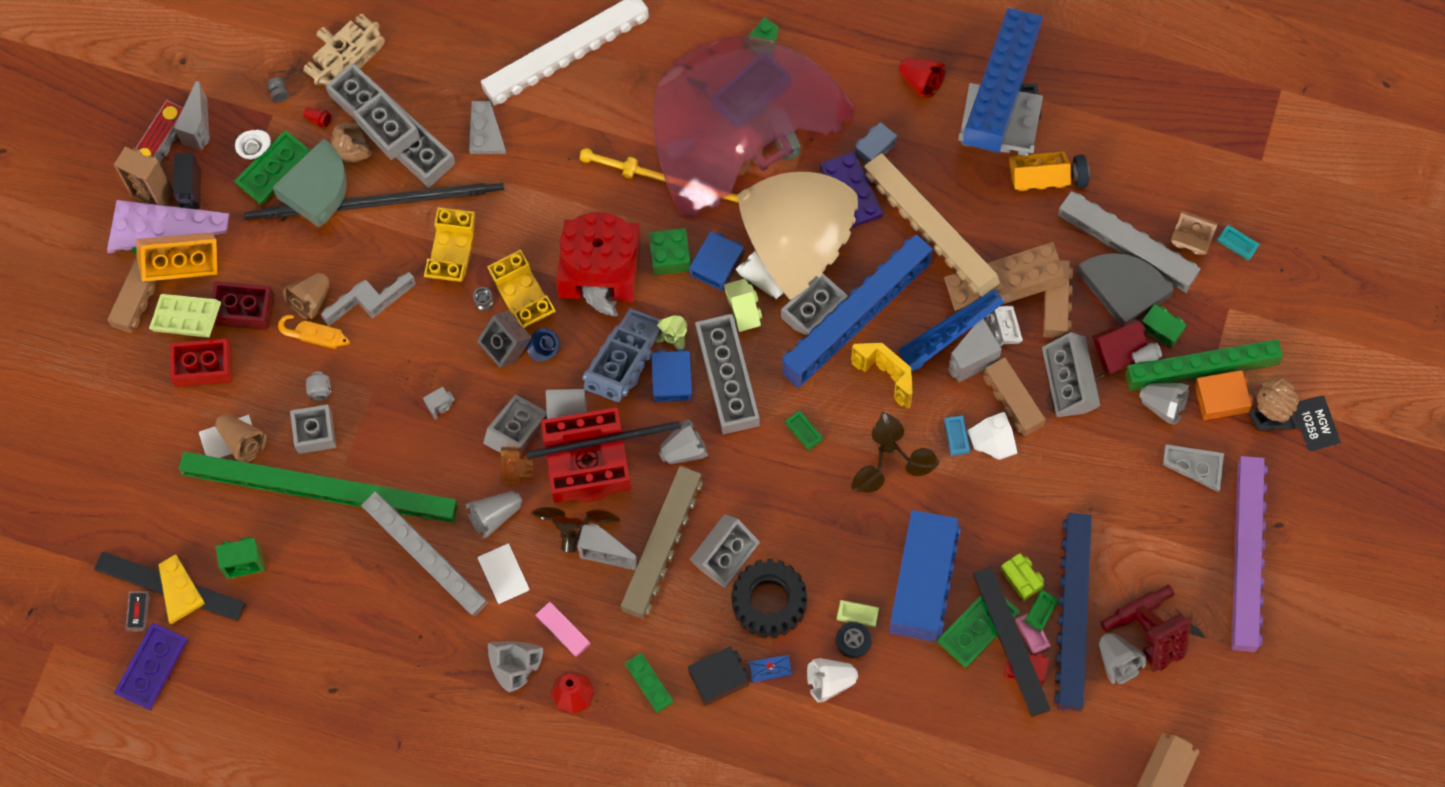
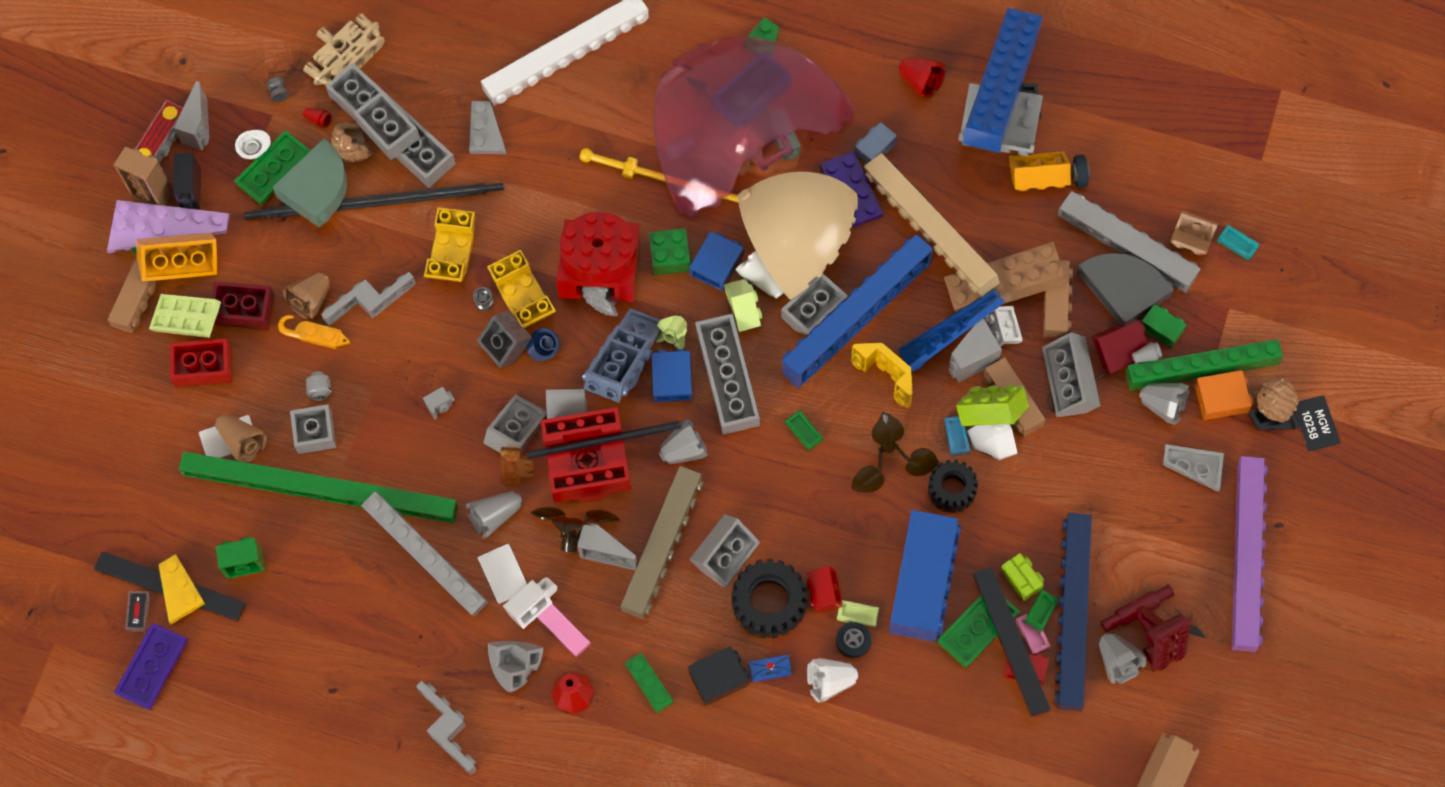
none -> light grey bracket [416,681,477,776]
none -> white brick [503,578,557,629]
none -> red brick [806,566,843,613]
none -> black tyre [928,459,978,513]
none -> lime brick [956,384,1029,426]

